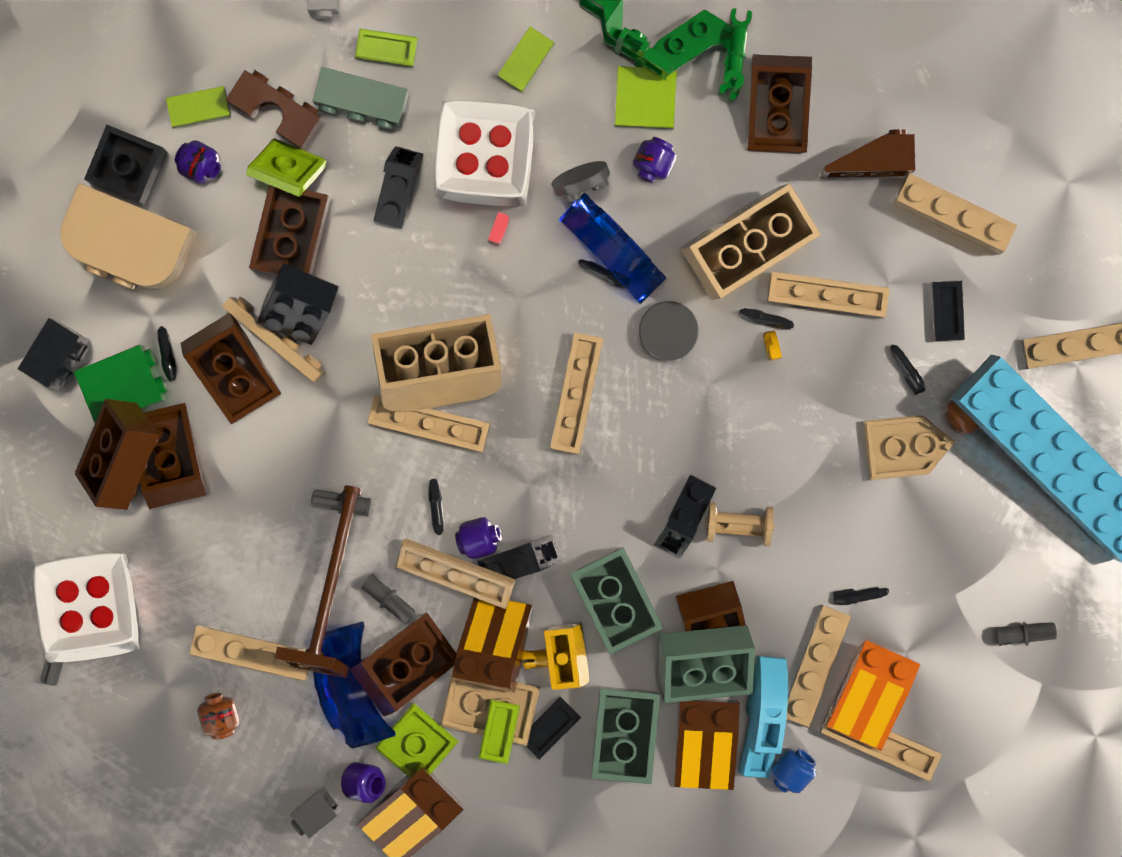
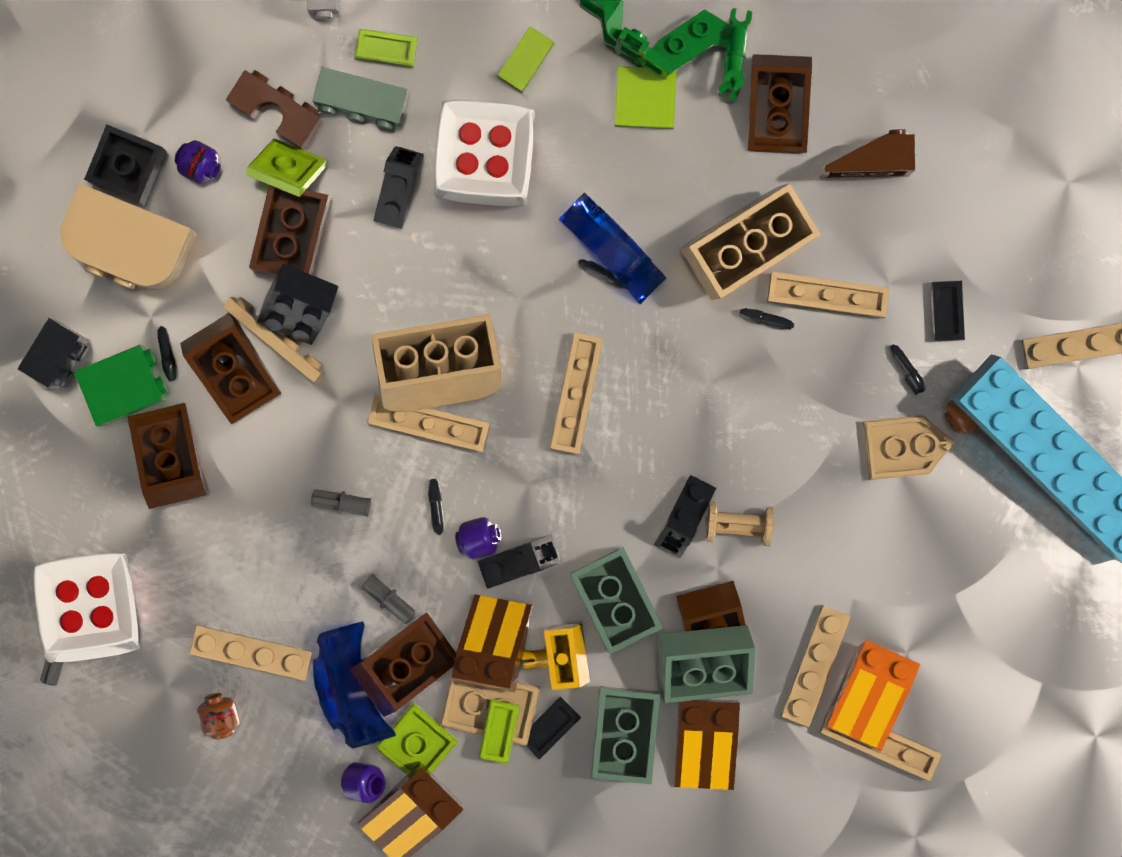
reddish brown brick [75,399,159,510] -> none
lime tile [166,86,231,128] -> none
reddish brown tile [275,485,362,678] -> none
dark grey brick [291,786,342,838] -> none
tan tile [395,538,515,609] -> none
coral tile [488,212,510,246] -> none
dark grey tile [551,161,610,202] -> none
dark purple head [633,137,676,183] -> none
dark grey tile [639,301,699,361] -> none
medium azure slope [739,655,788,778] -> none
yellow tile [763,330,782,361] -> none
blue head [772,748,816,793] -> none
black piece [833,587,890,605] -> none
tan brick [893,173,1017,255] -> none
dark grey axle [996,622,1057,646] -> none

